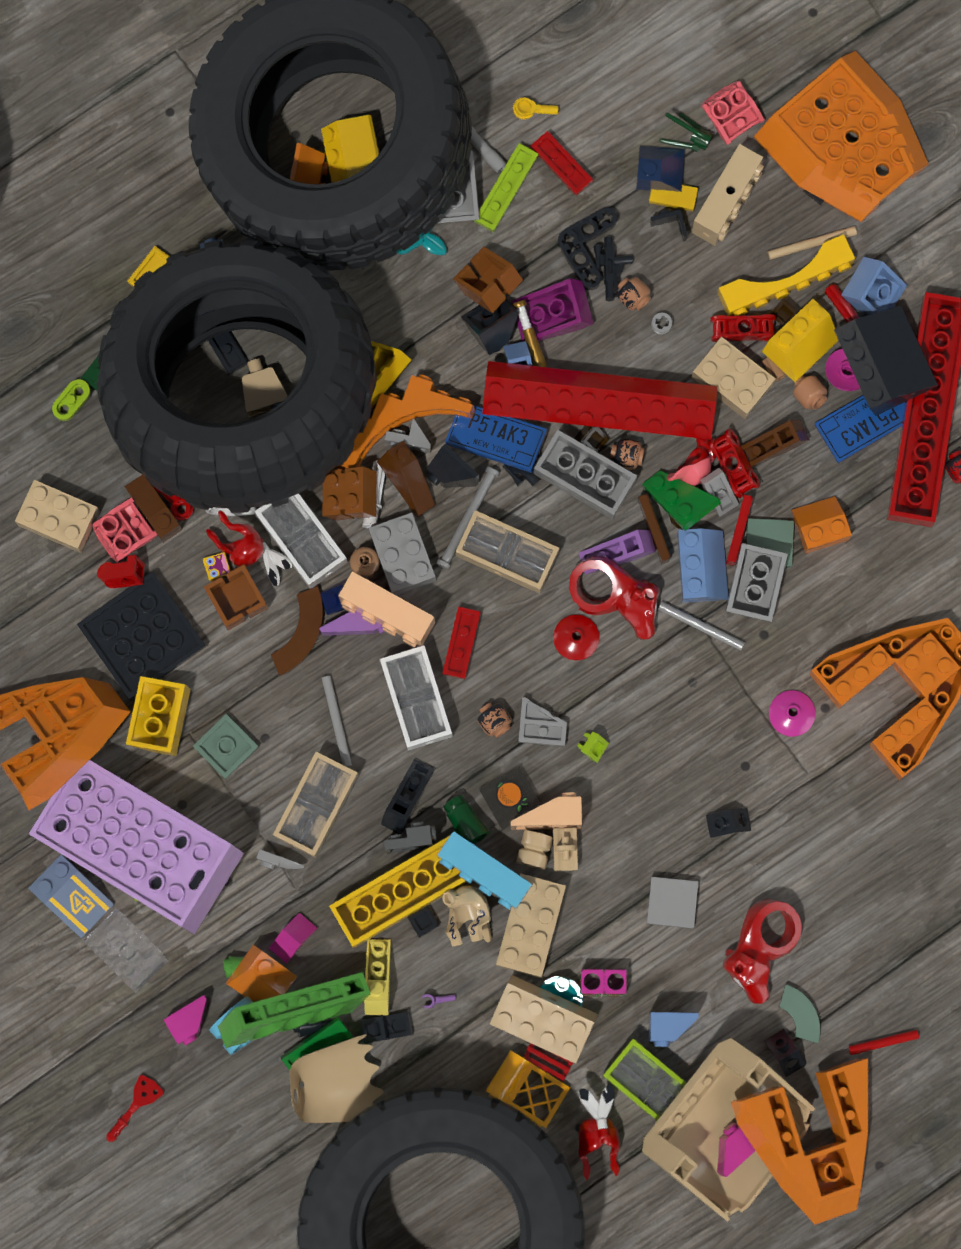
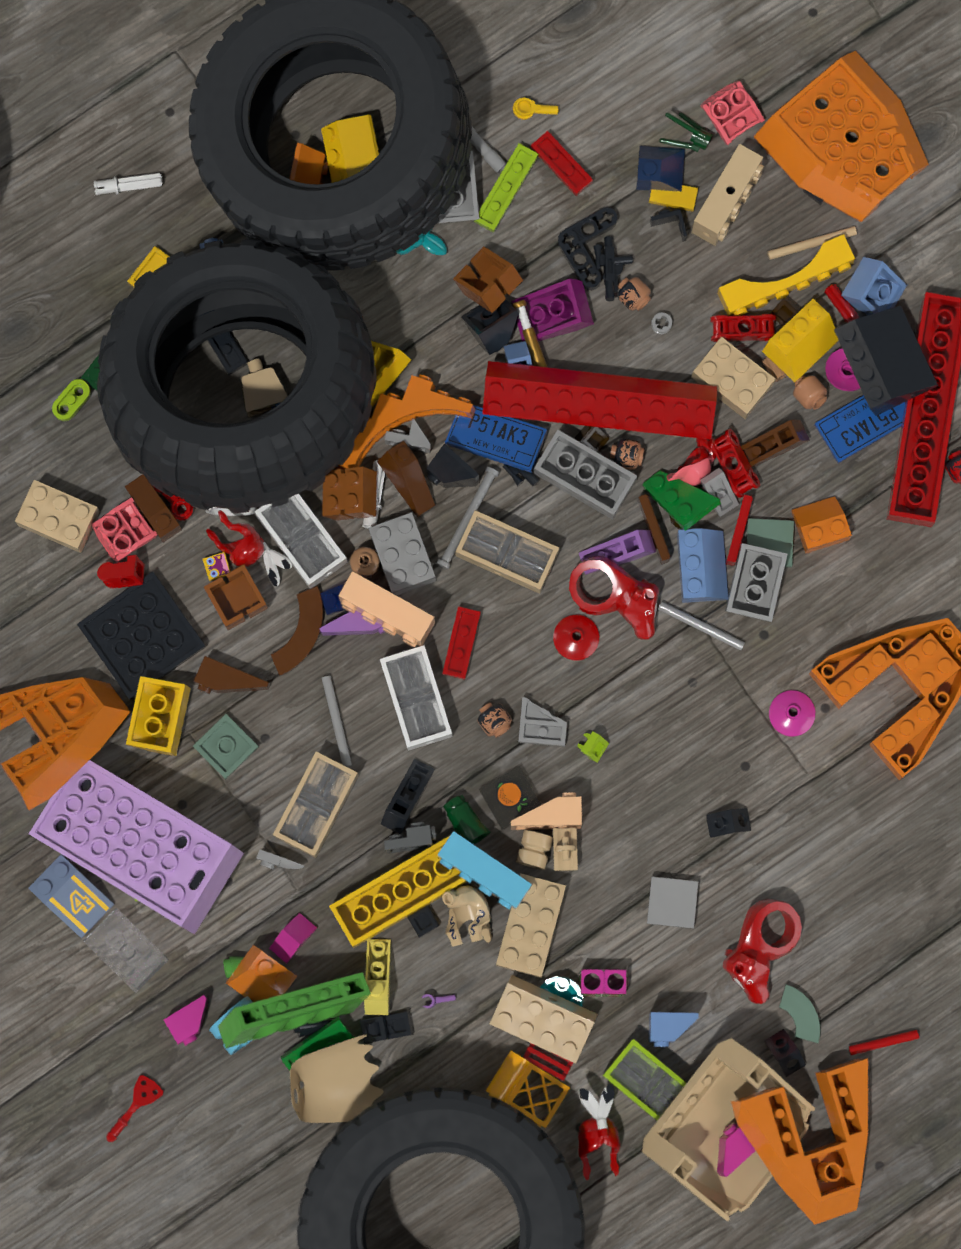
none -> white axle [94,173,162,195]
none -> reddish brown slope [194,656,270,694]

